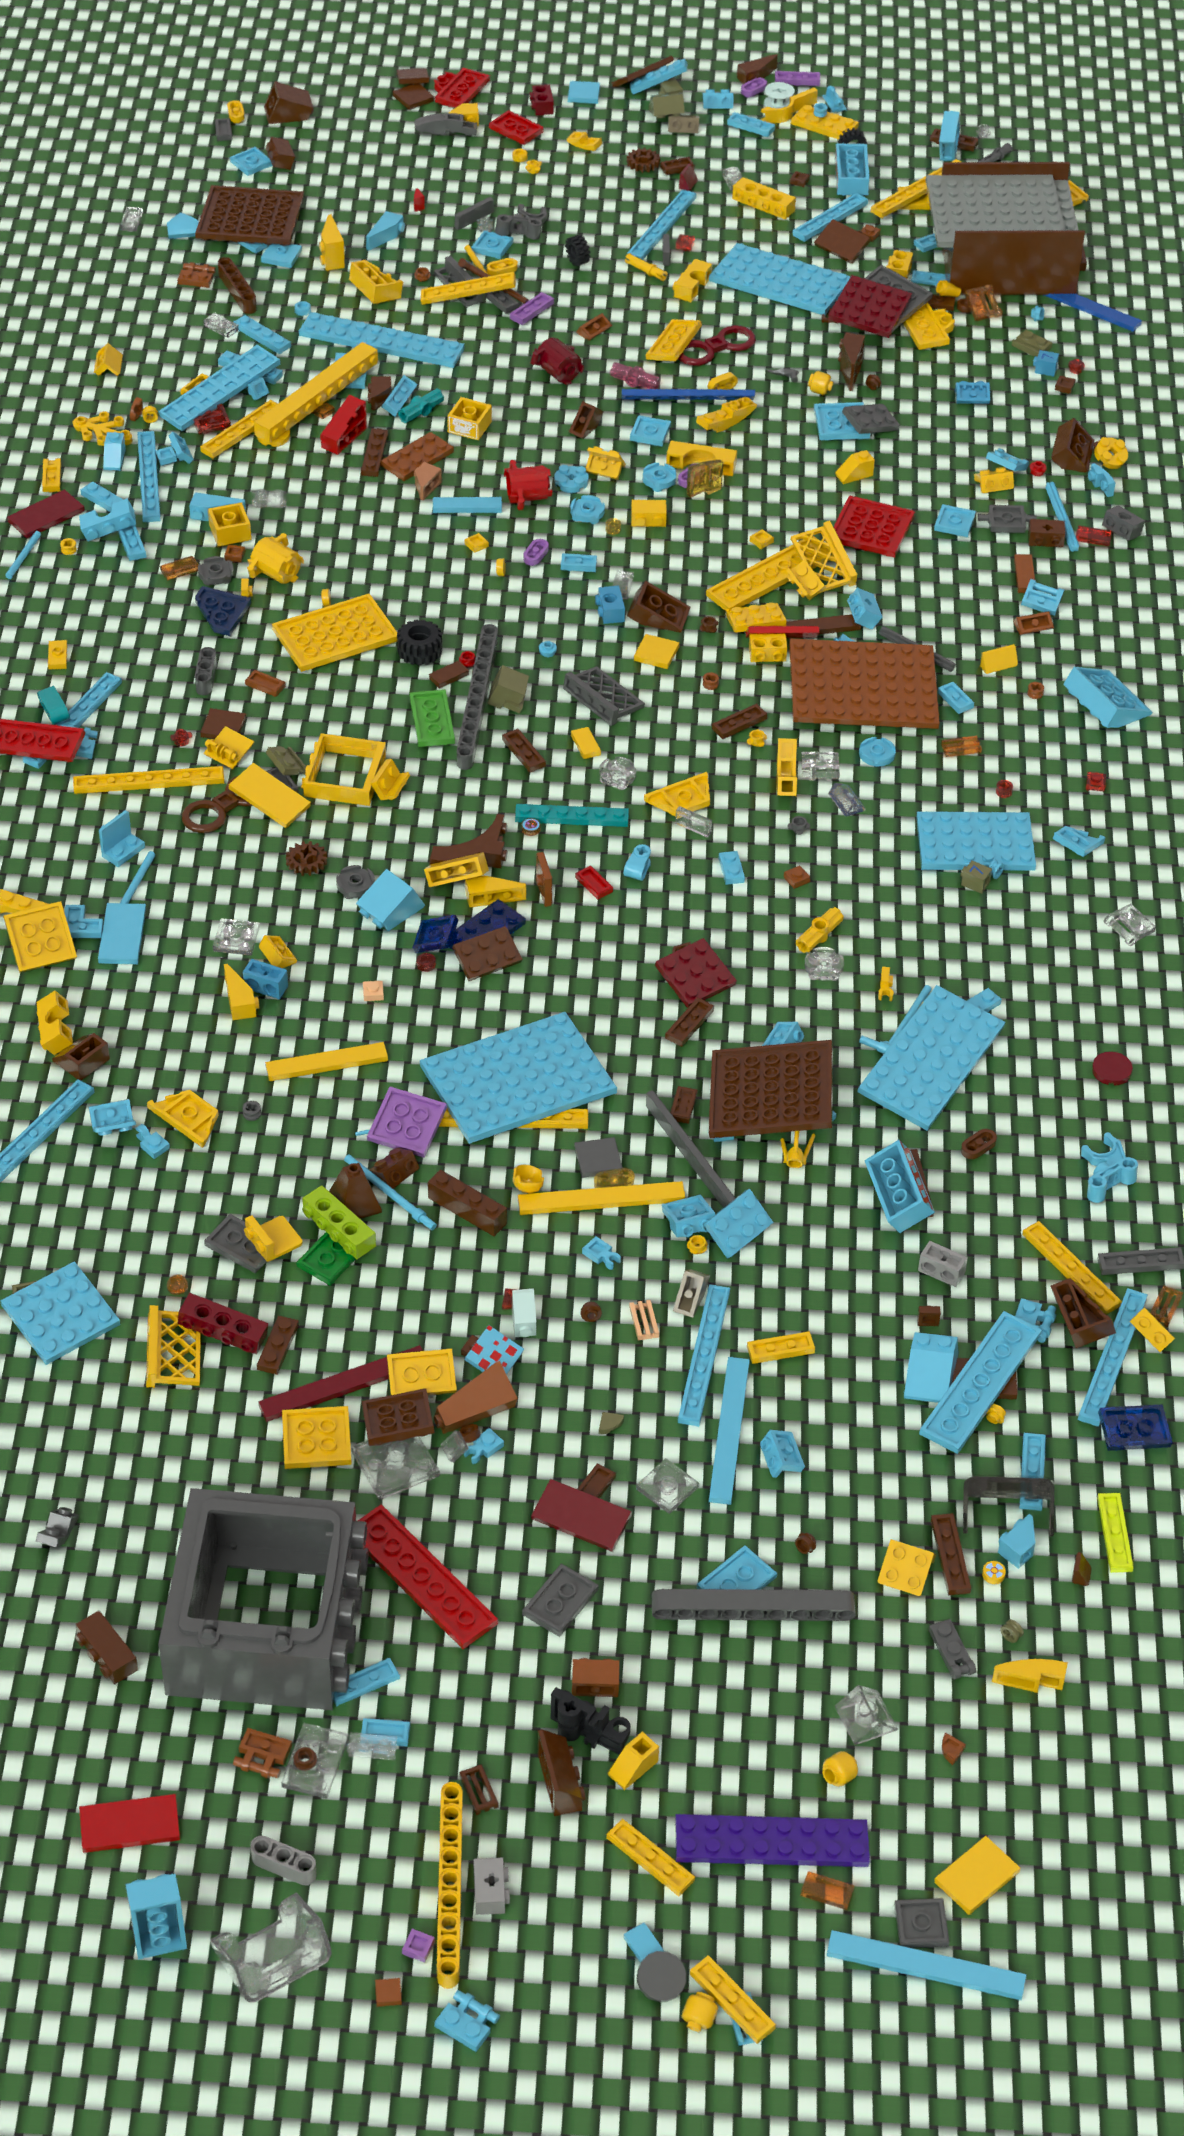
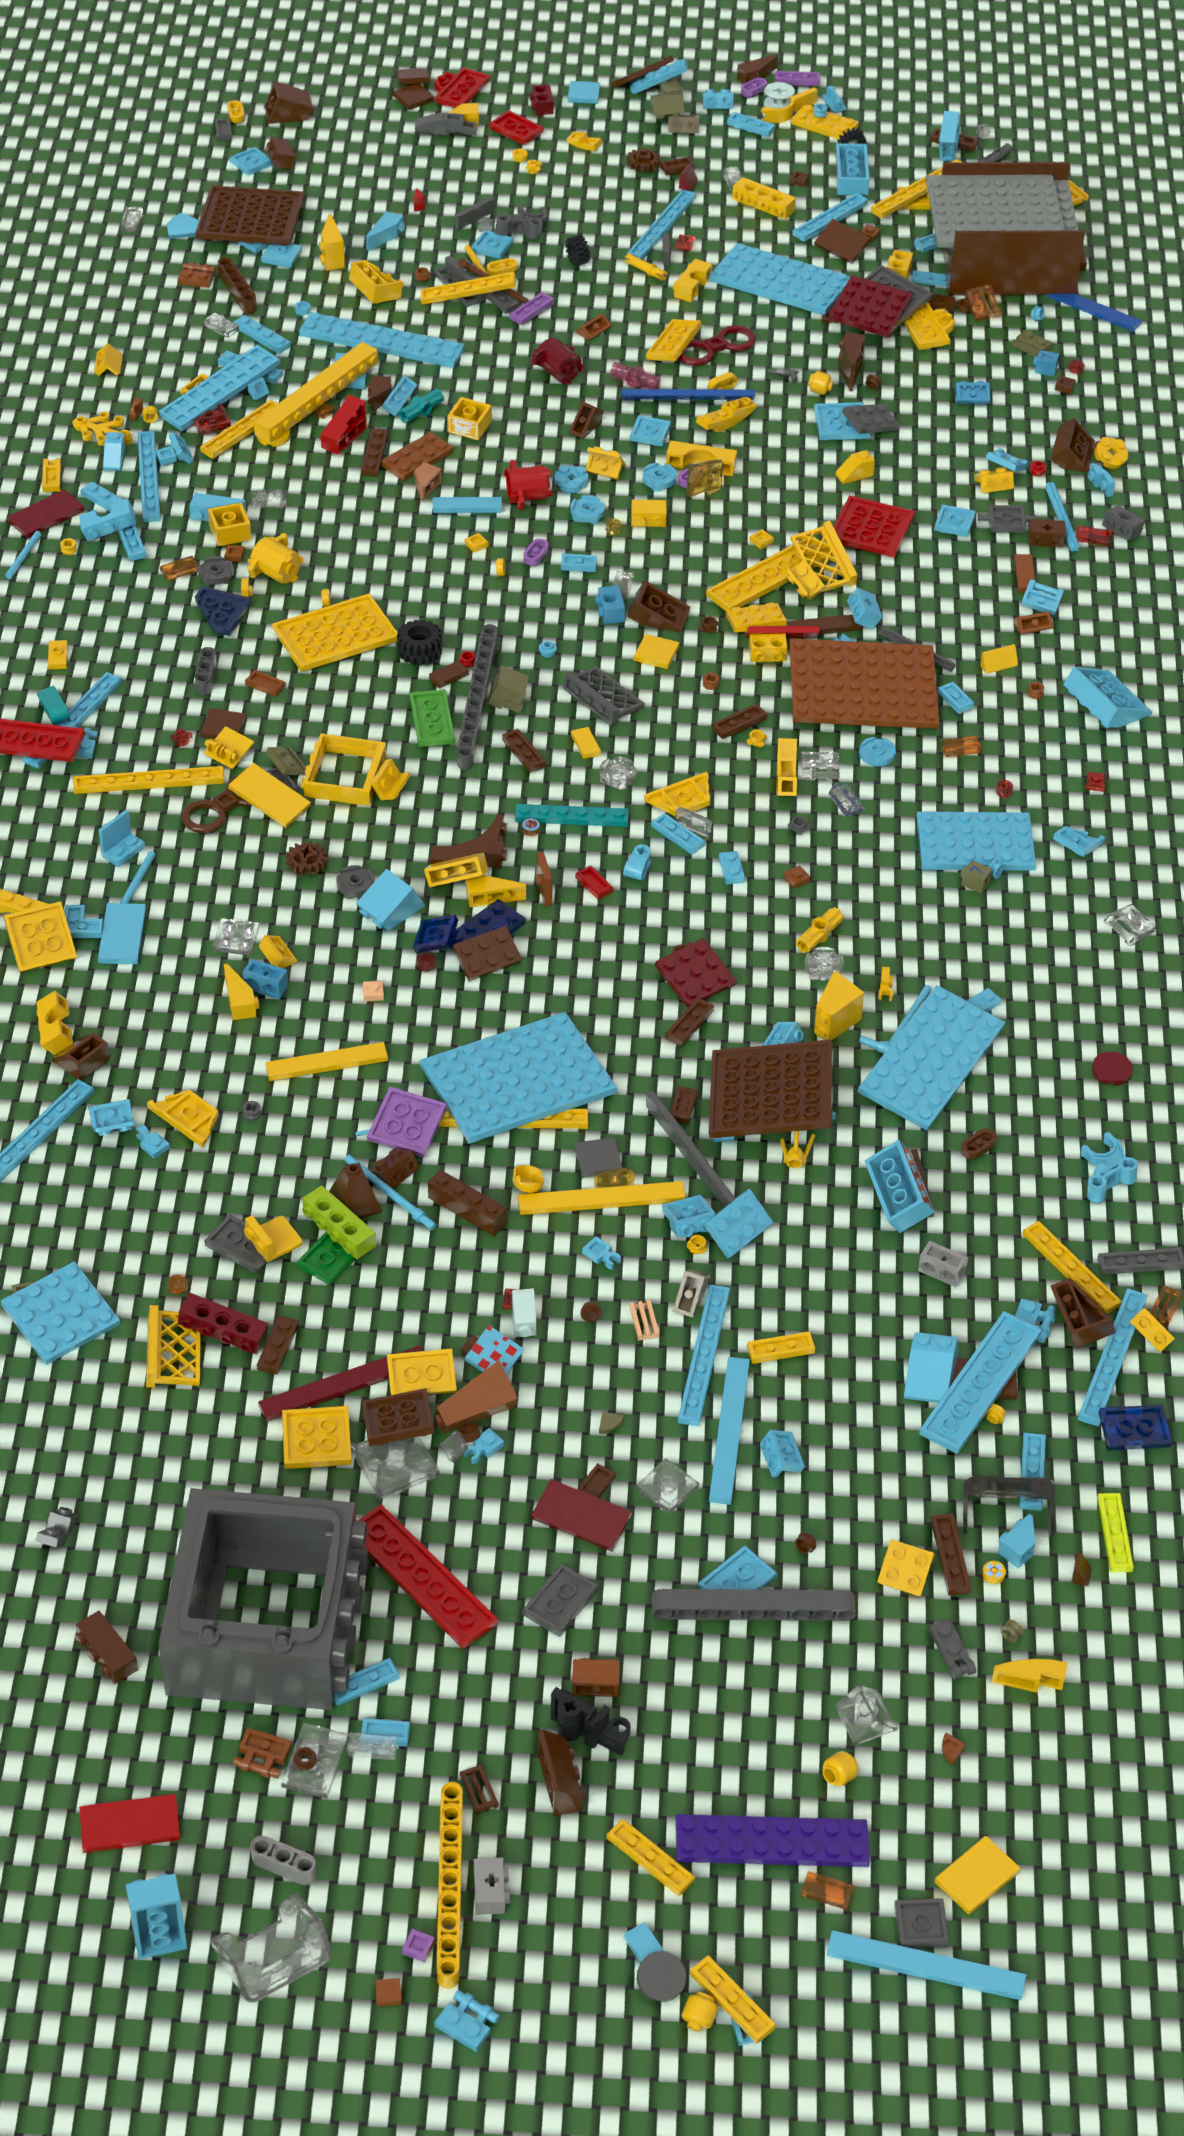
yellow slope [608,1732,659,1790] -> none
reddish brown plate [917,1305,941,1326] -> none
yellow cone [936,280,961,297] -> none
none -> medium azure tile [651,813,705,855]
none -> yellow slope [814,971,864,1040]

